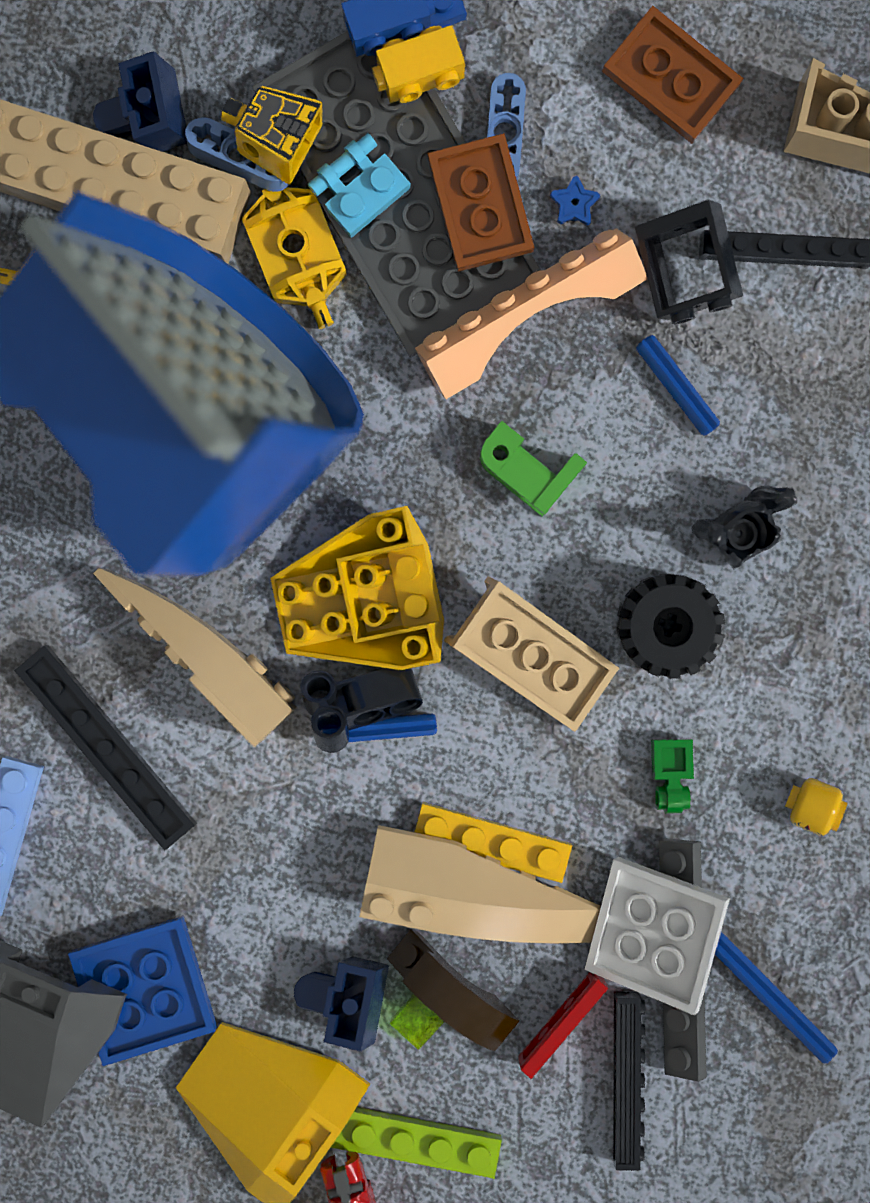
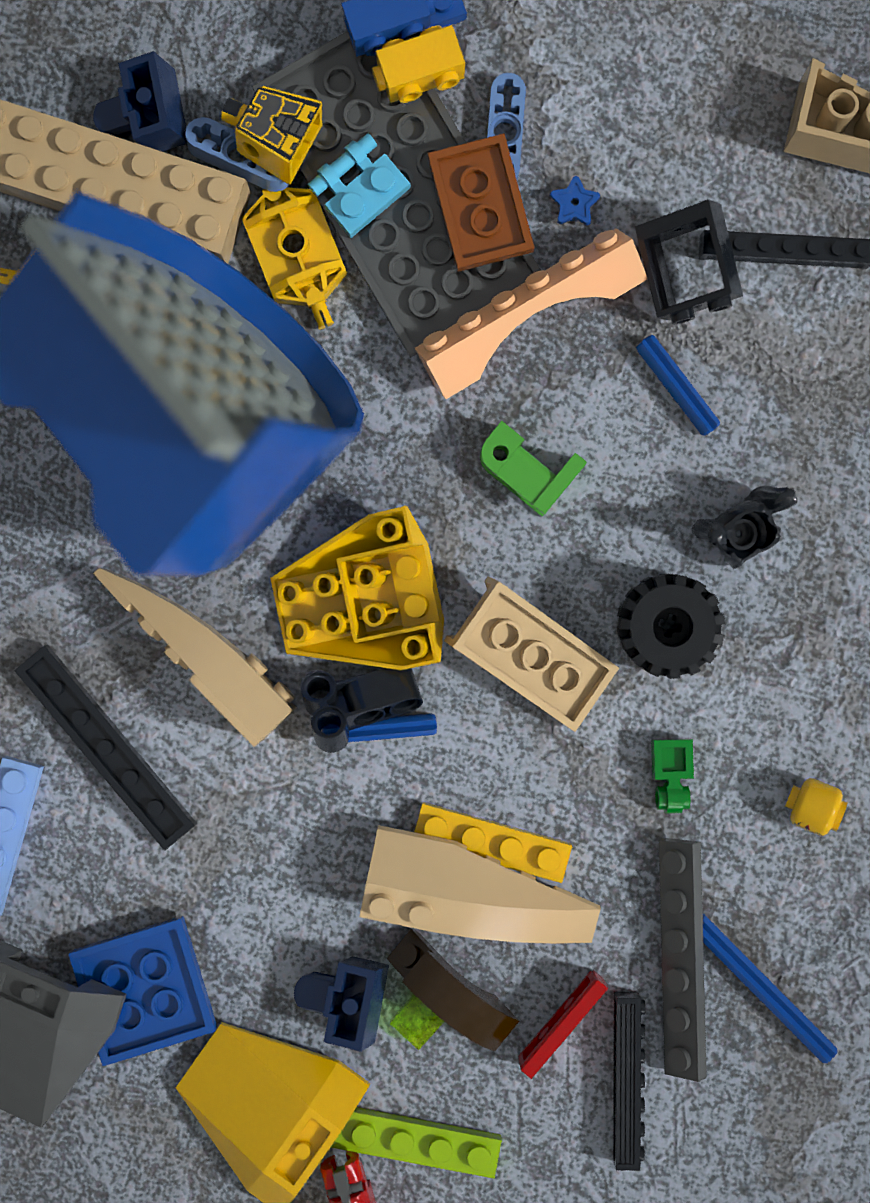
white plate [584,857,730,1015] -> none
dark orange plate [602,5,744,144] -> none

